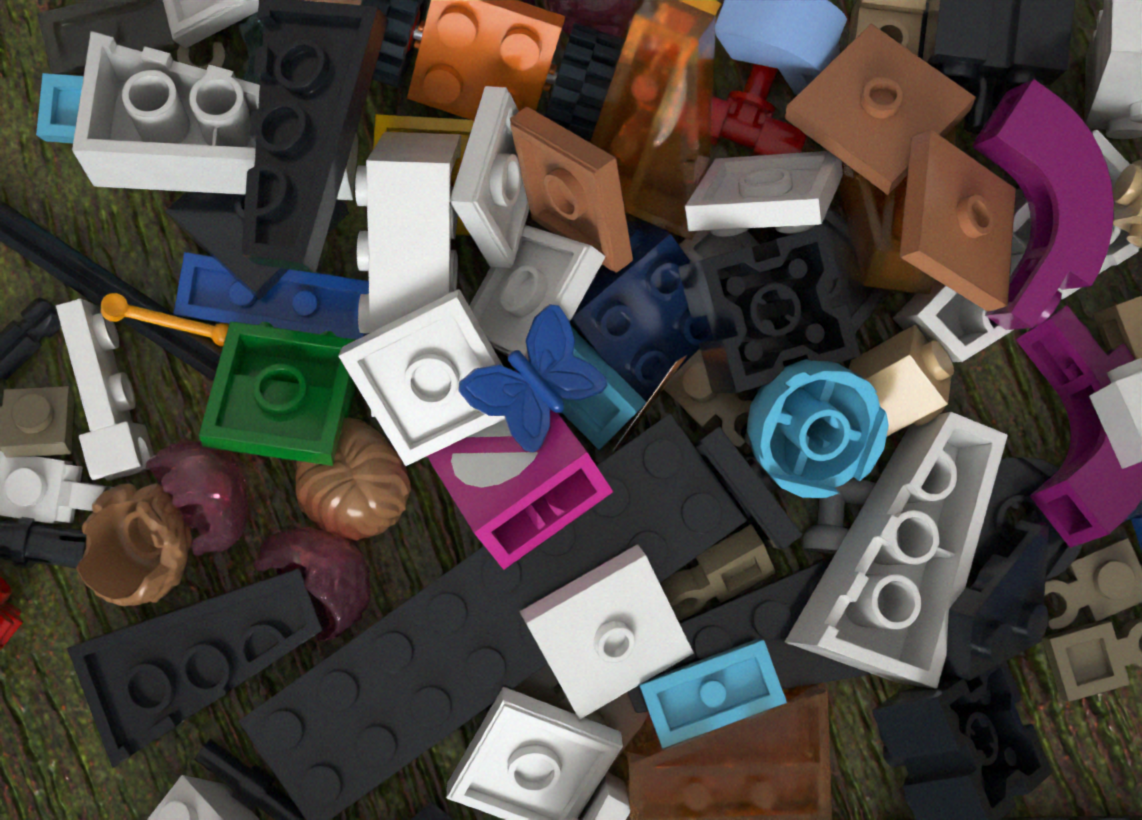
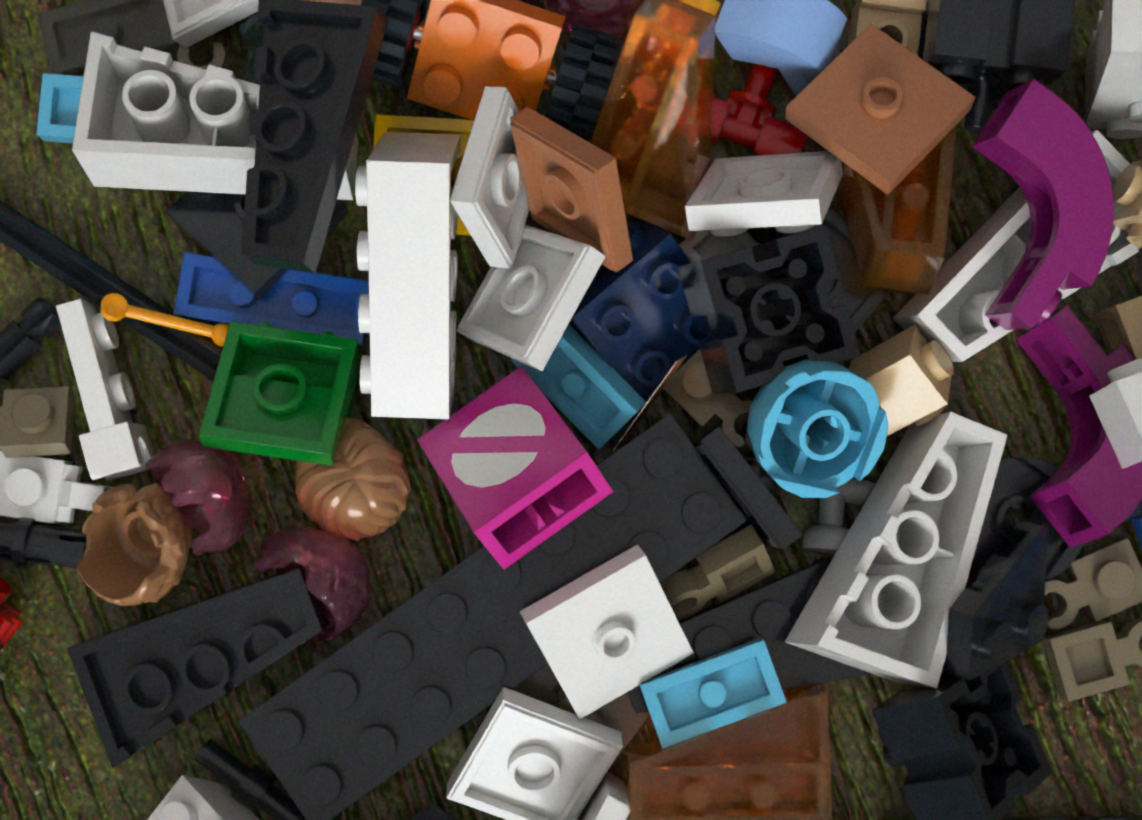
white plate [339,289,505,466] -> none
blue piece [458,304,607,453] -> none
nougat plate [900,129,1016,312] -> none

